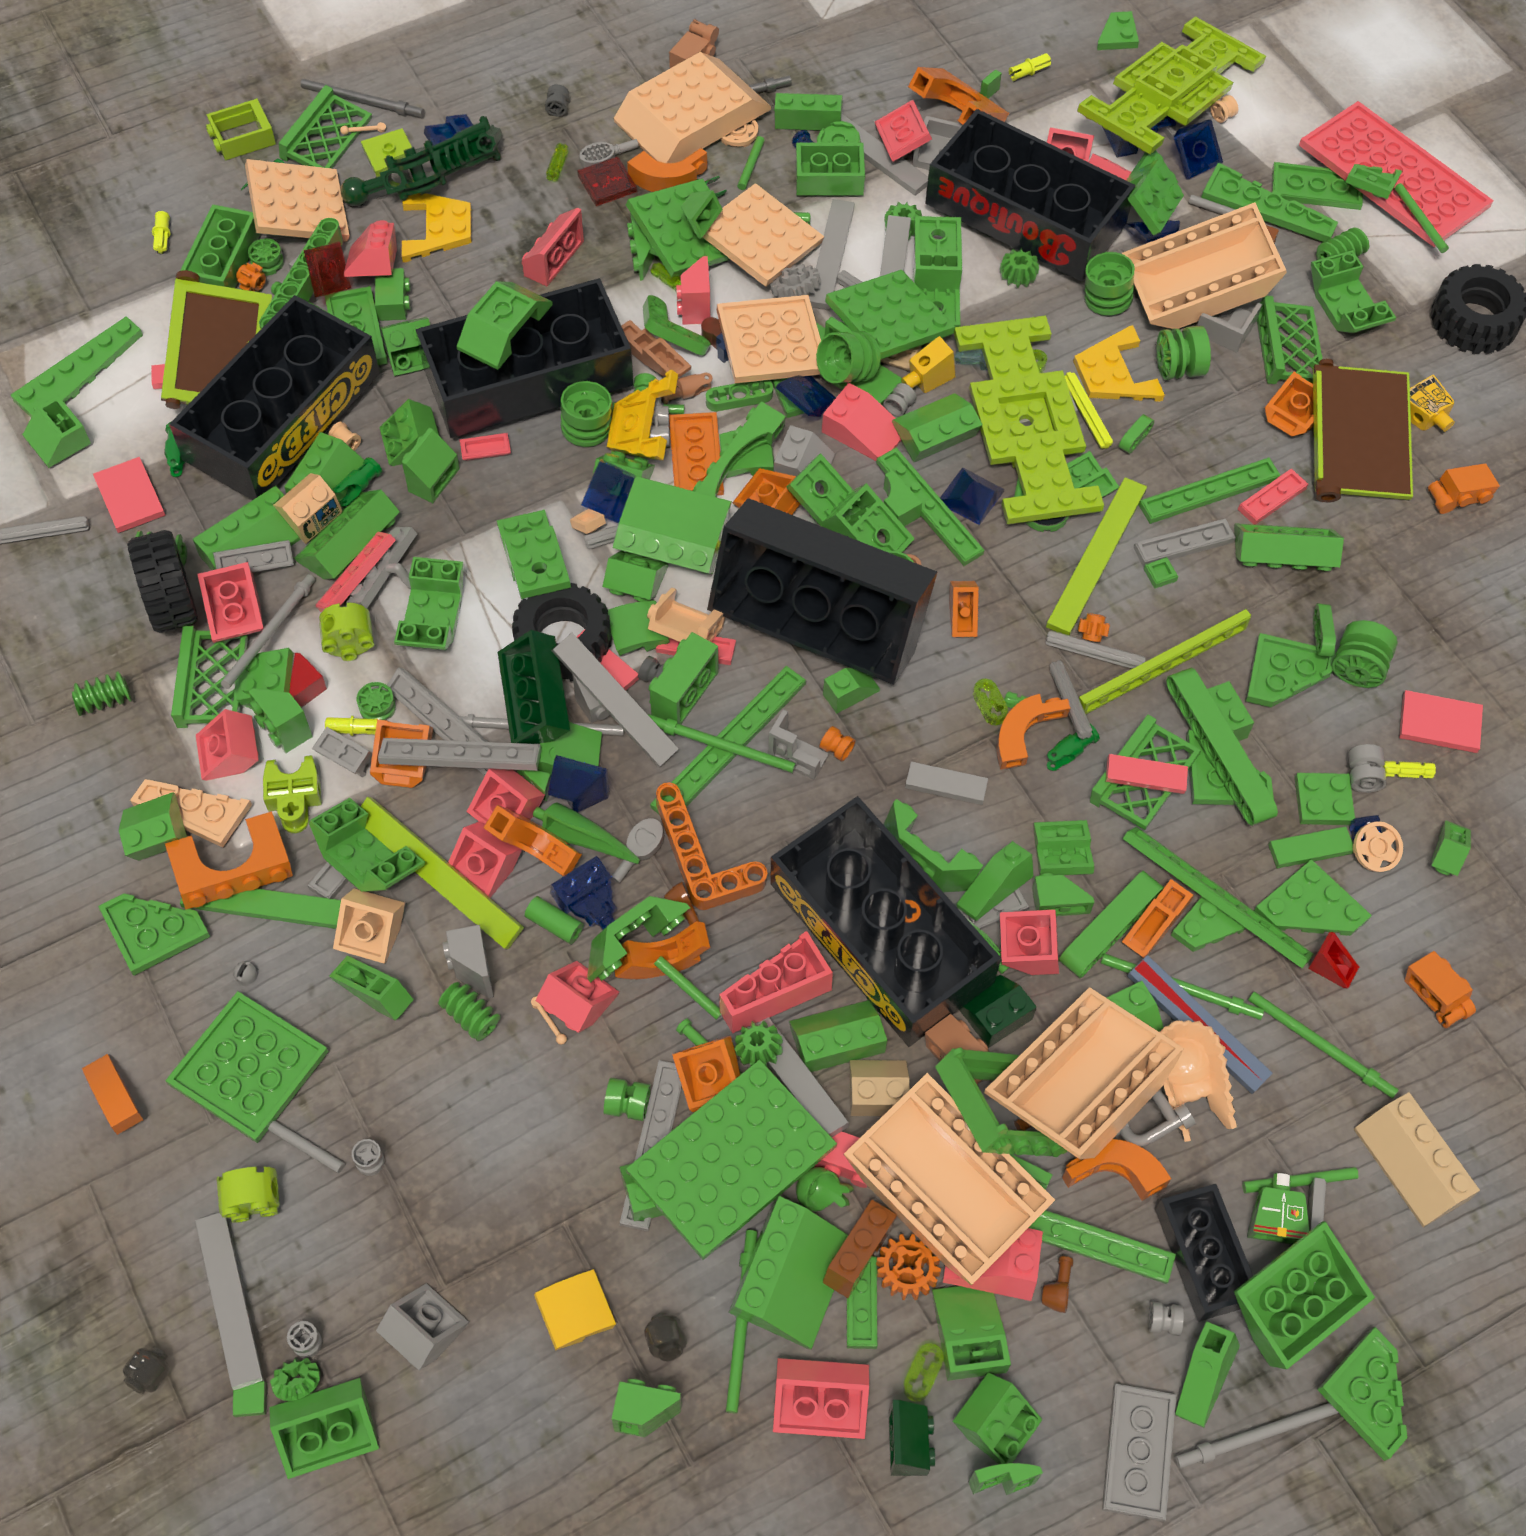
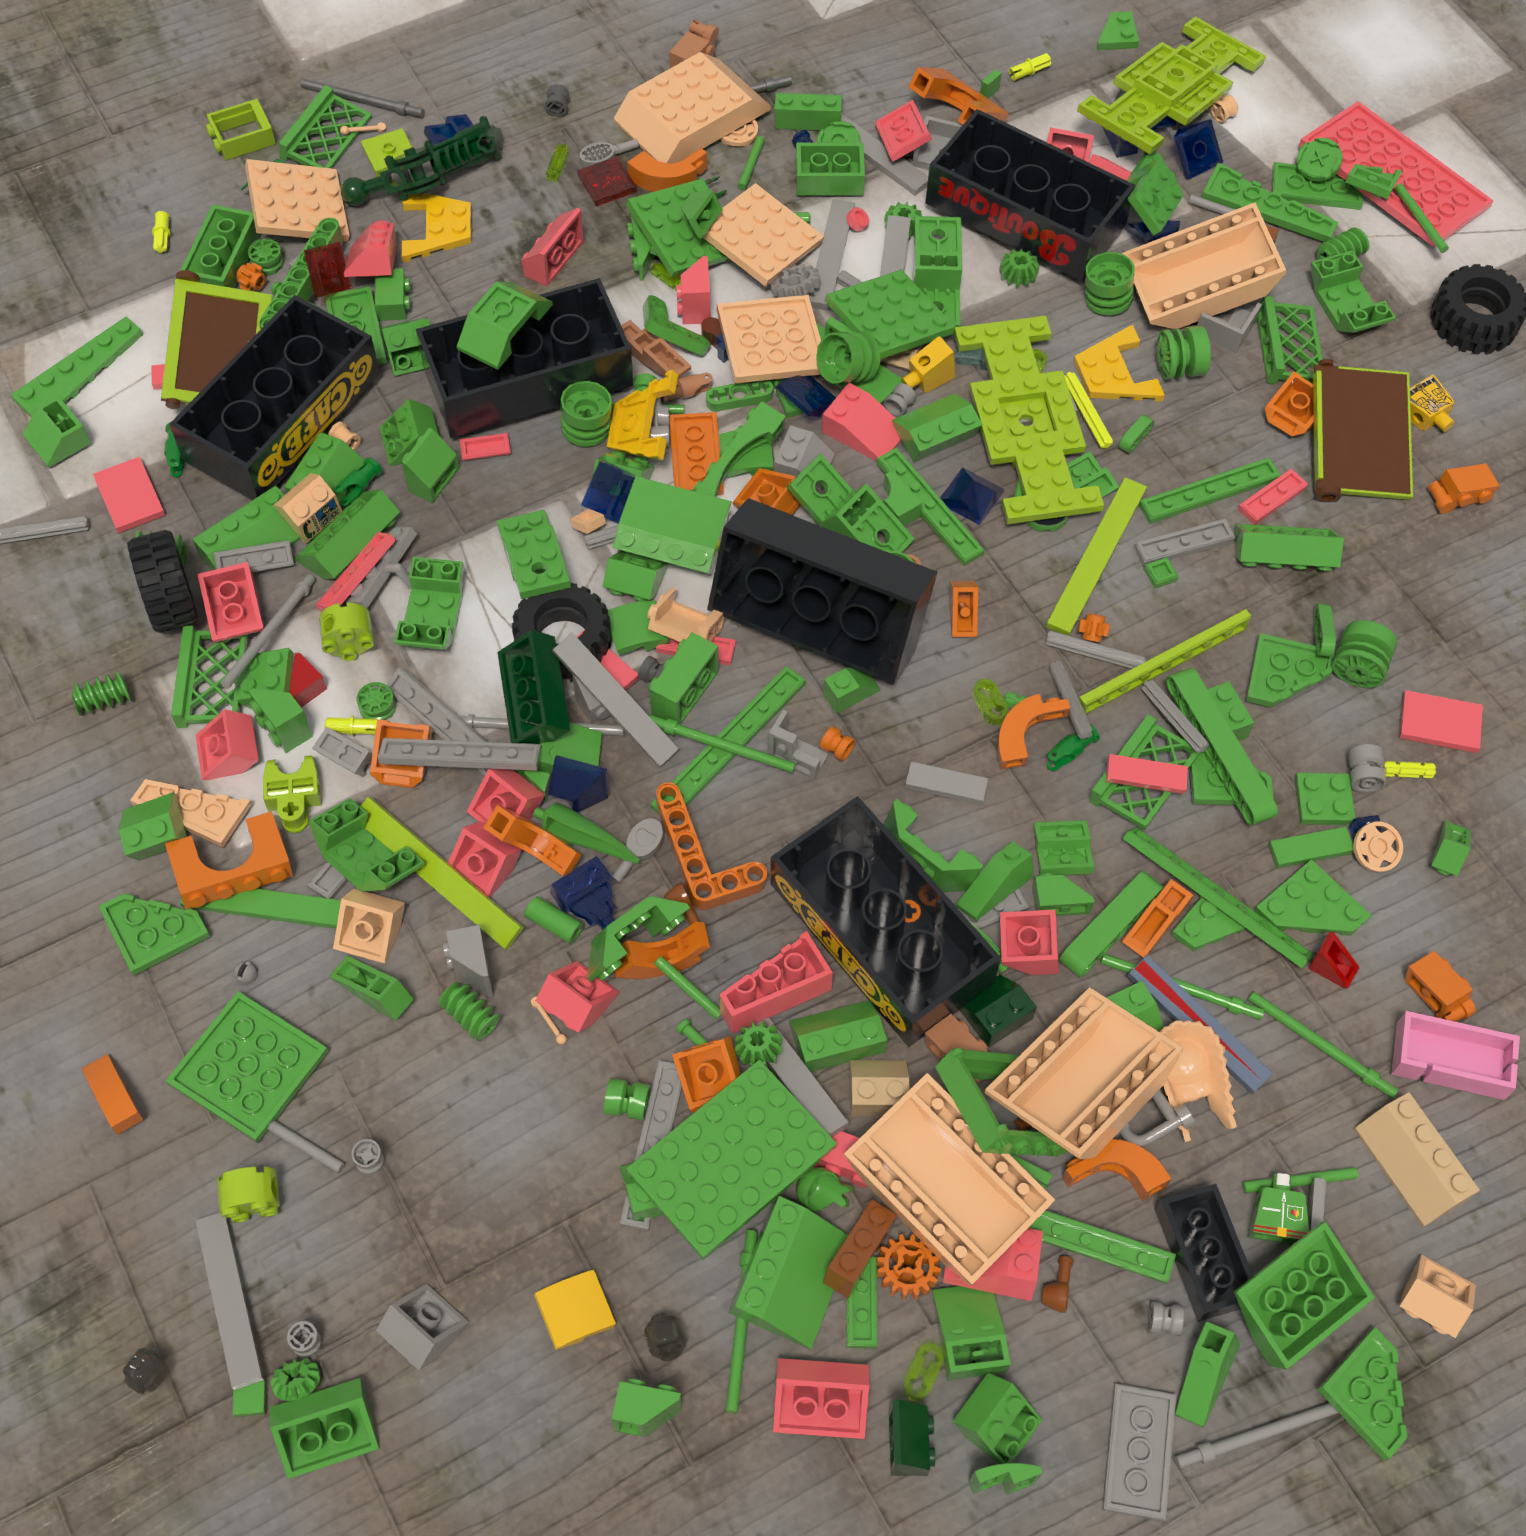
none -> coral tile [846,207,869,232]
none -> light grey axle [1142,680,1209,753]
none -> bright green tile [1297,138,1343,182]
none -> bright pink piece [1391,1011,1520,1100]
none -> light nougat slope [1400,1254,1476,1338]

